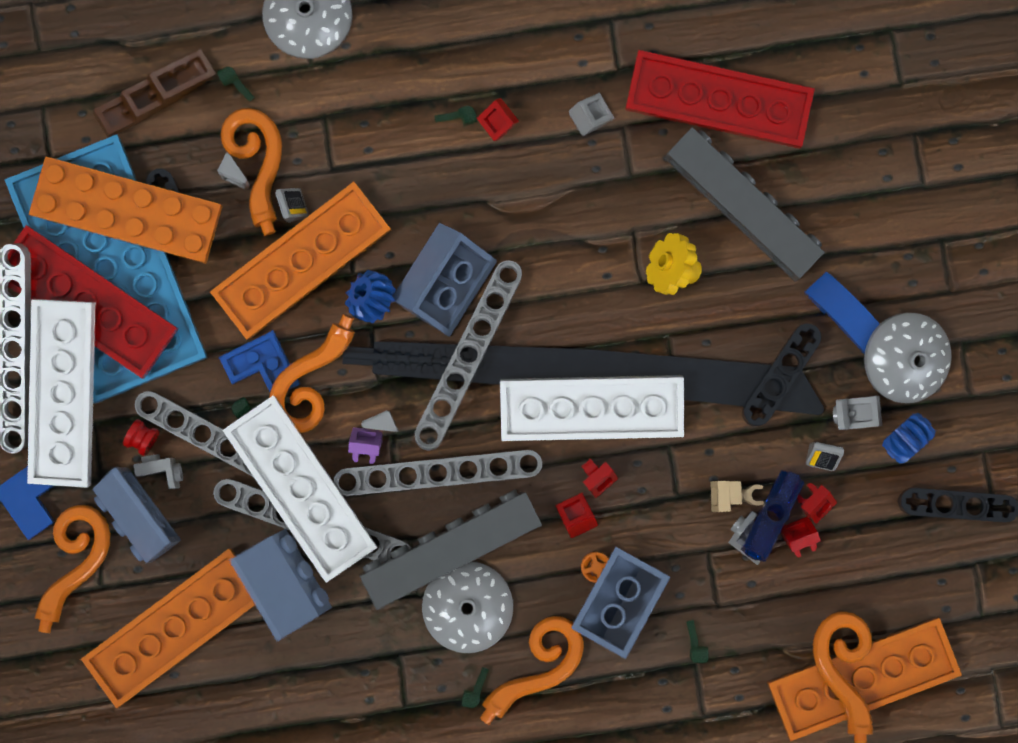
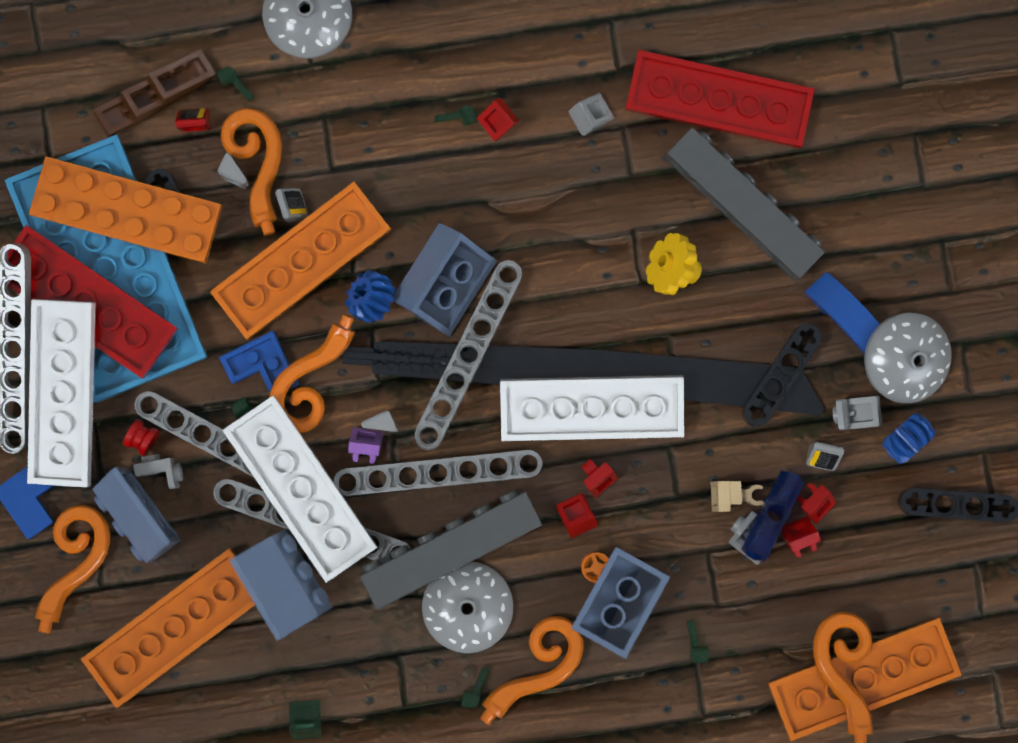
none -> red slope [175,108,210,133]
none -> clear green slope [289,700,322,740]

